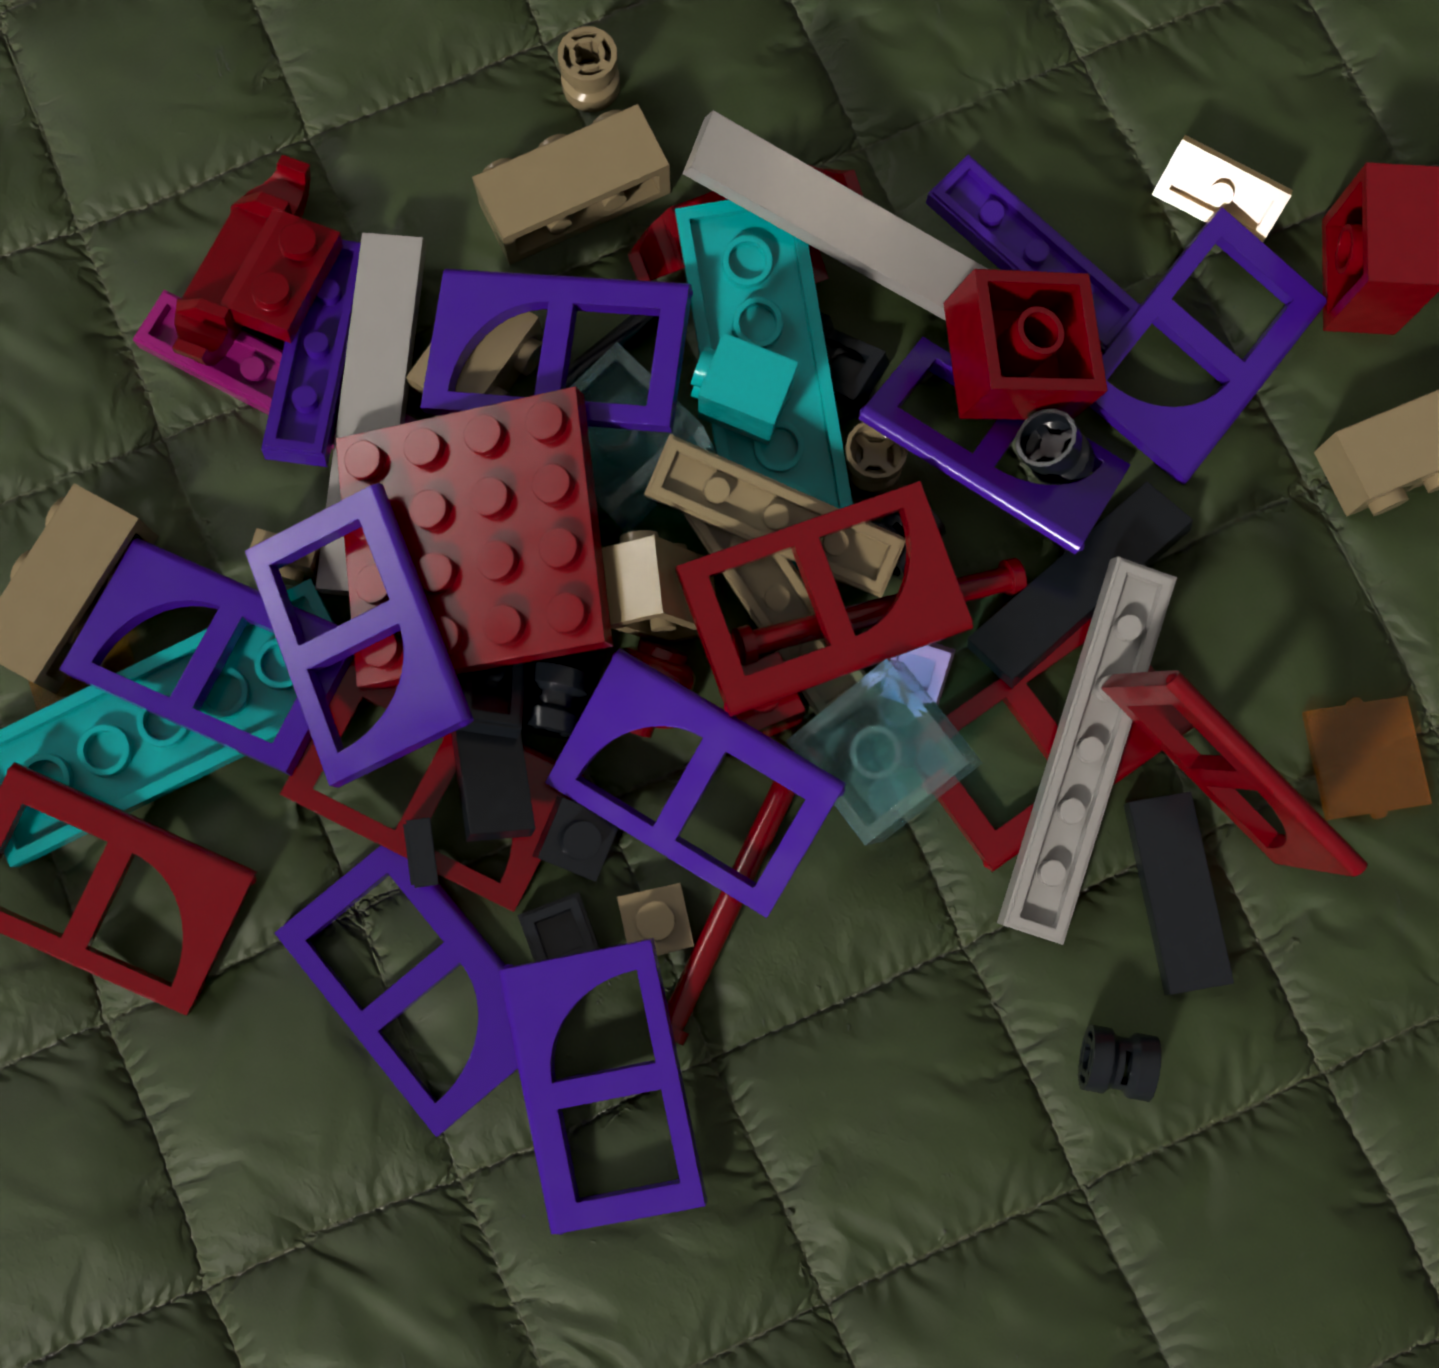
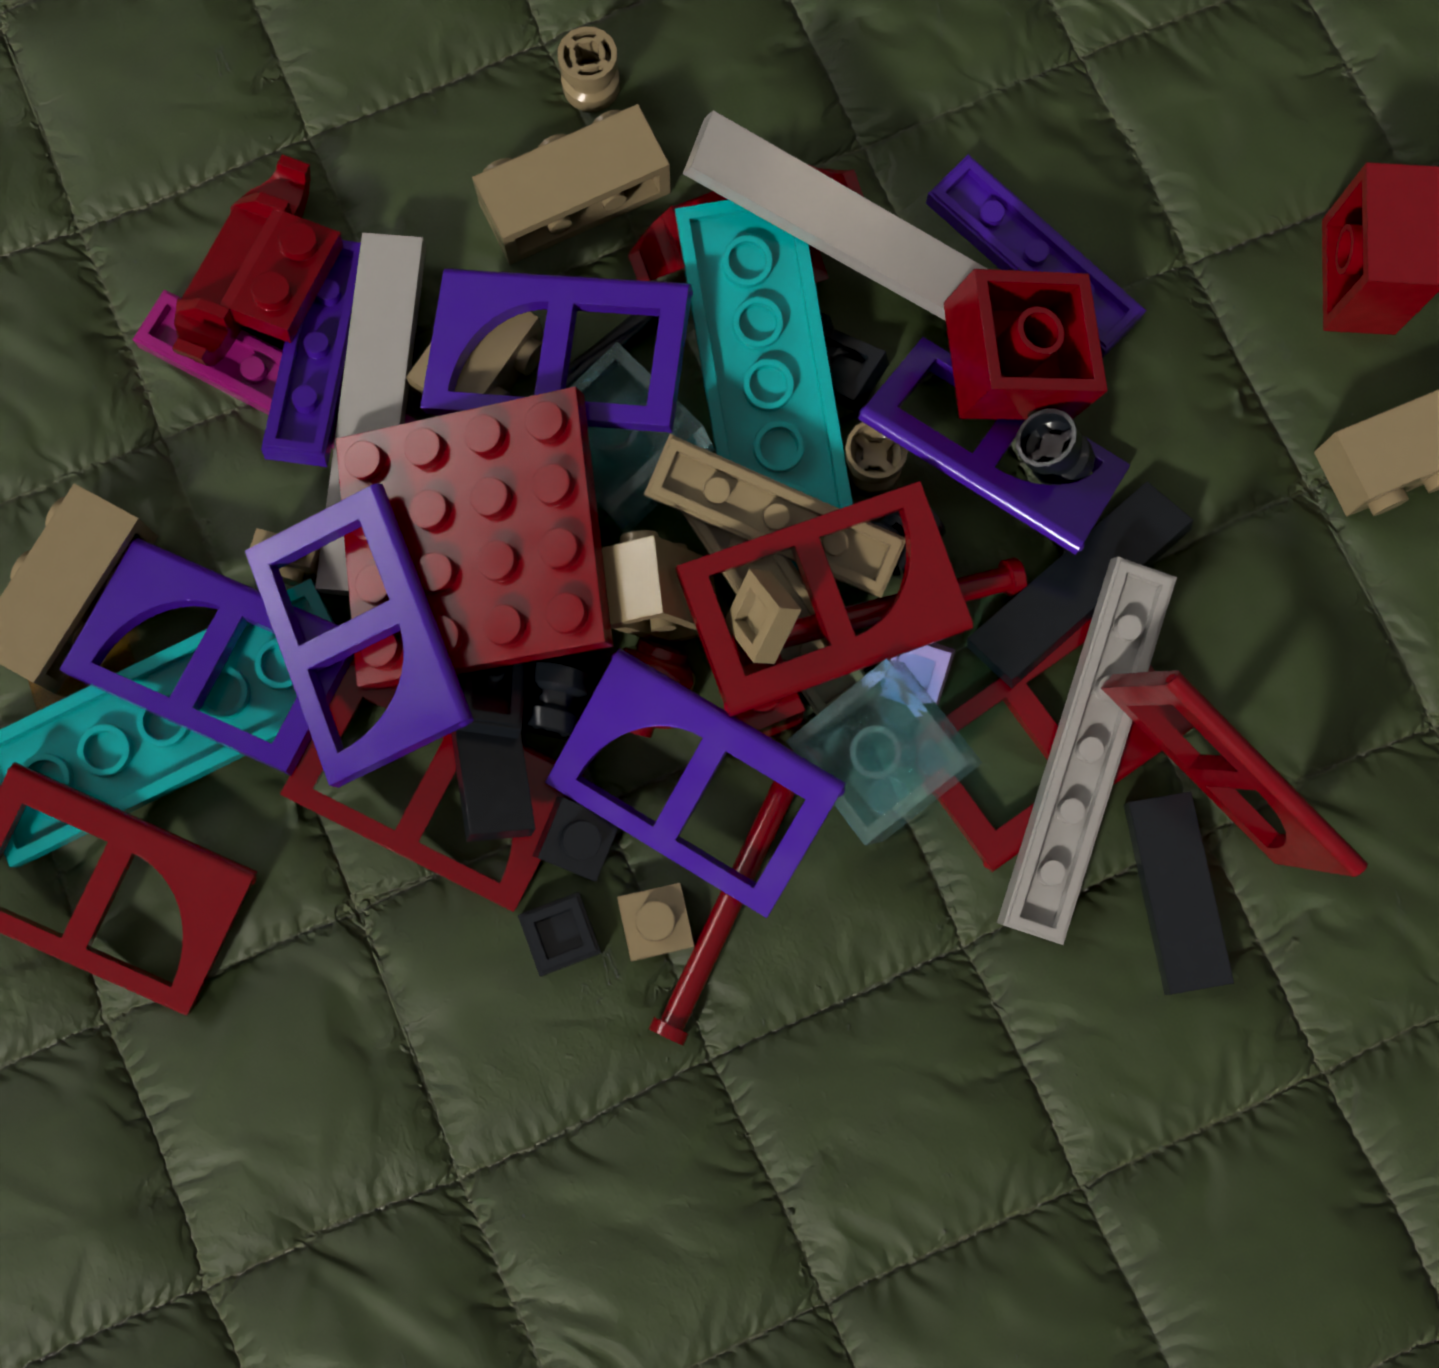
dark purple window [274,845,518,1137] -> none
black tile [403,817,439,888] -> none
dark purple window [499,937,708,1235] -> none
teal brick [691,332,799,445] -> none
black wheel [1078,1024,1162,1102] -> none
dark purple window [1089,207,1327,484] -> none
plate [1152,135,1293,242] -> none
clear orange piece [1302,696,1432,821] -> none
none -> dark tan plate [725,569,802,664]

